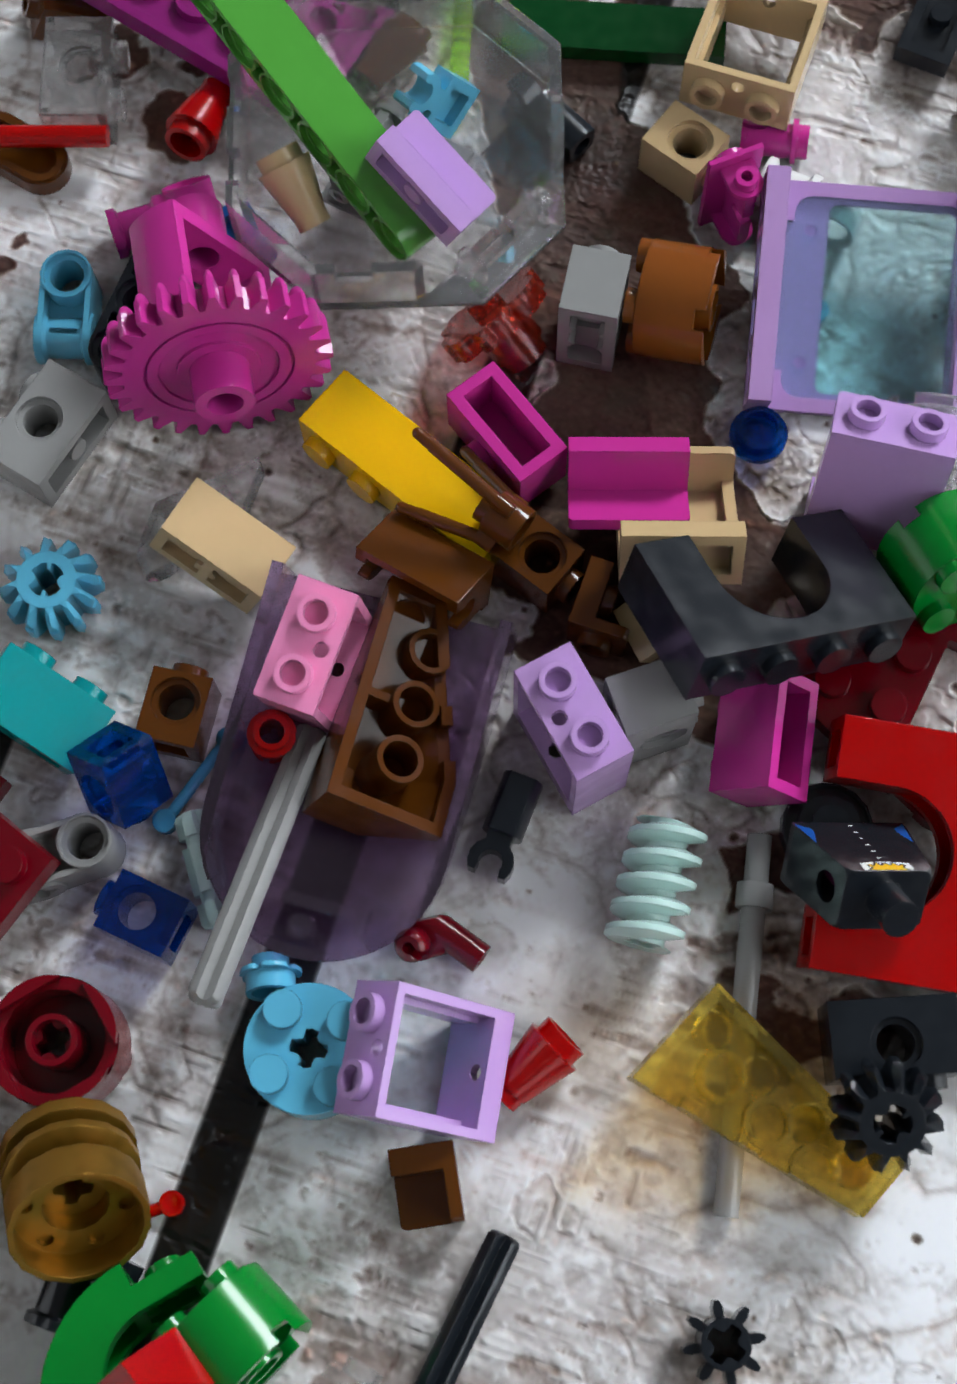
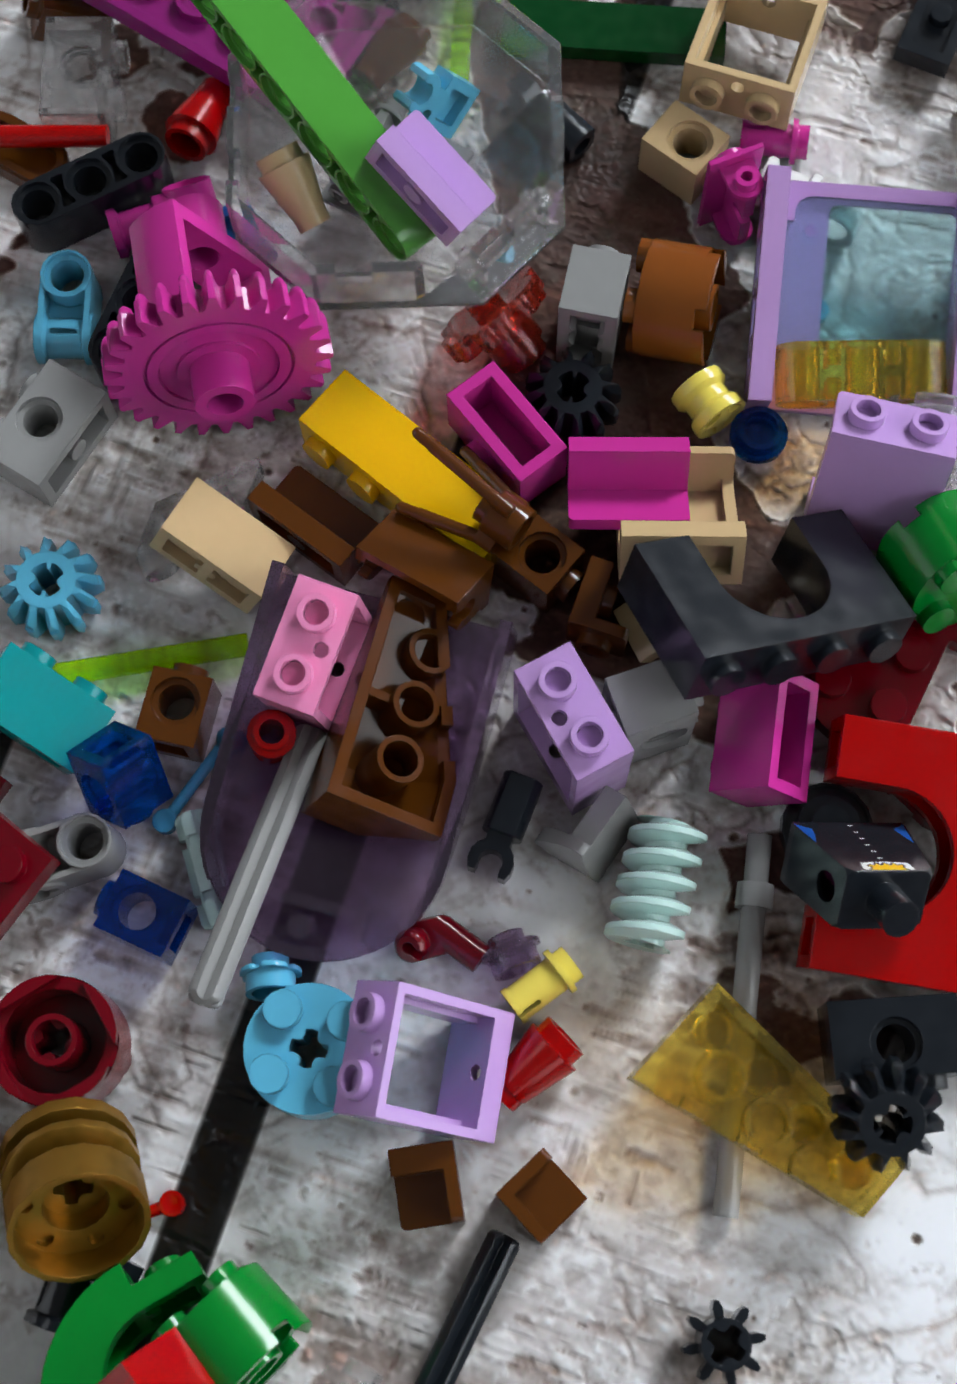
none -> black beam [11,132,175,253]
none -> clear neon green bar [52,633,251,683]
none -> reddish brown panel [247,466,379,586]
none -> clear purple plate [481,928,542,981]
none -> reddish brown panel [495,1147,588,1245]
none -> light yellow pin [500,947,584,1024]
none -> black gear [524,347,622,440]
none -> light grey tile [534,785,640,883]
none -> light yellow wheel [671,365,746,439]
none -> clear yellow beam [775,339,947,409]

